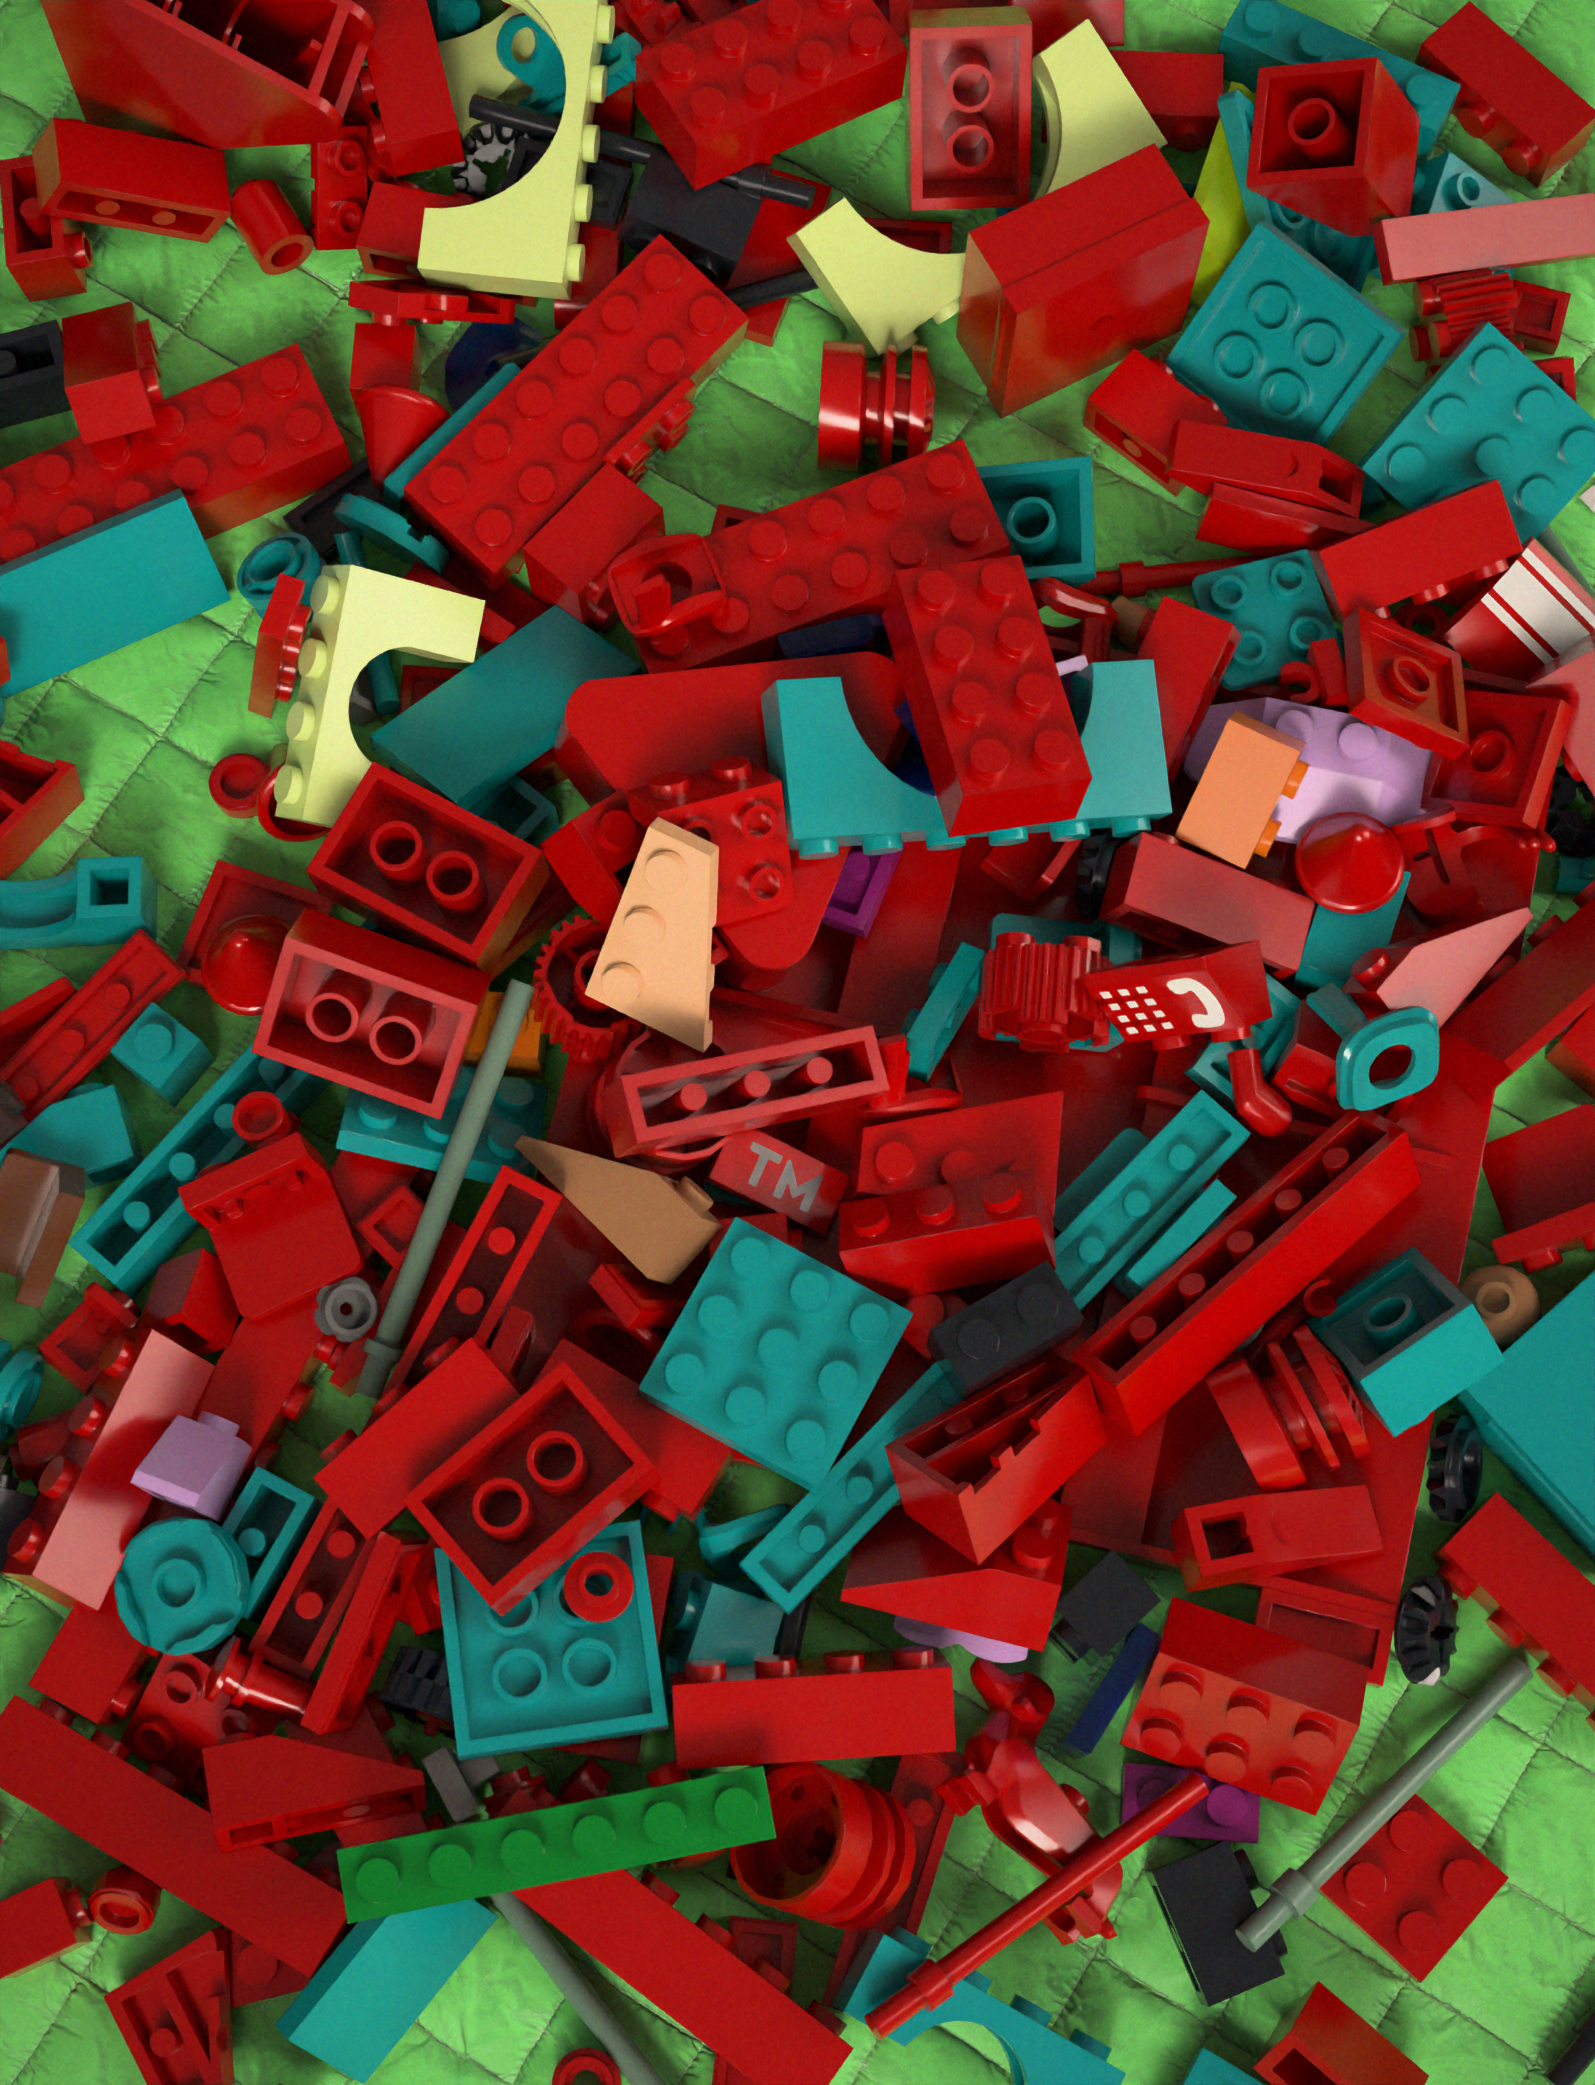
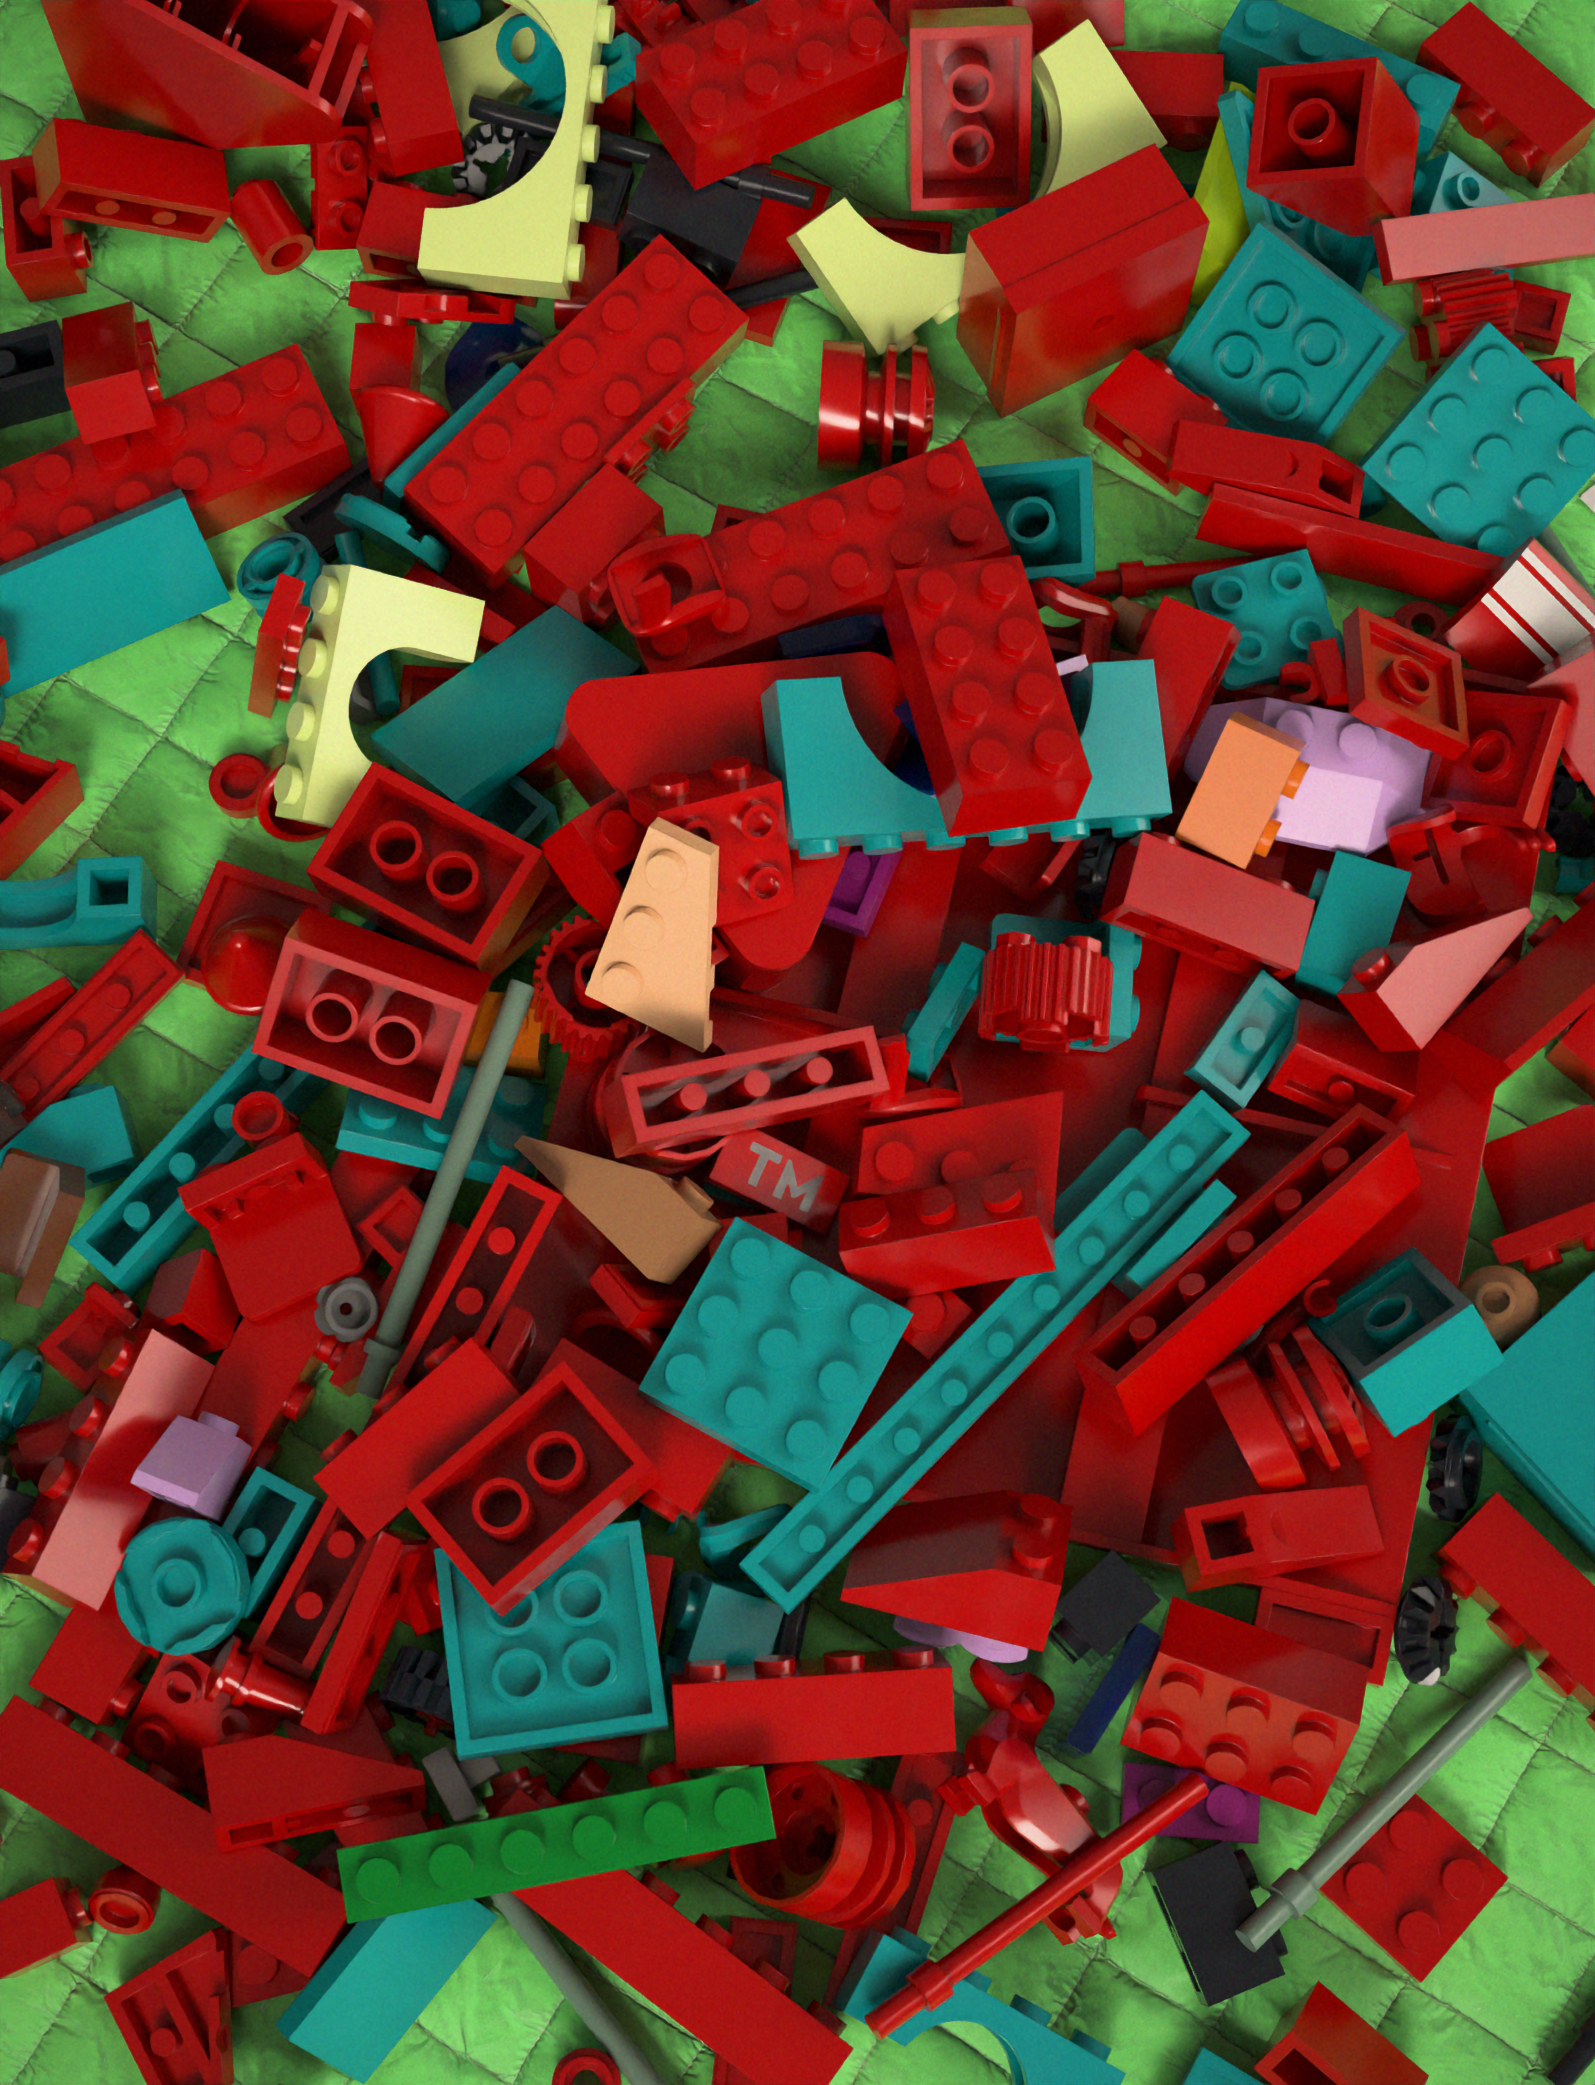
teal brick [110,1002,215,1108] -> none
red plate [564,1552,634,1623] -> none
red wedge [884,1351,1108,1565] -> none
black brick [926,1260,1084,1402] -> none
red slope [1083,940,1273,1051] -> none
red arm [1227,1048,1293,1138] -> none
red hat [1294,812,1405,915] -> none
teal piece [1306,982,1440,1111] -> none
red brick [1308,479,1524,622] -> none

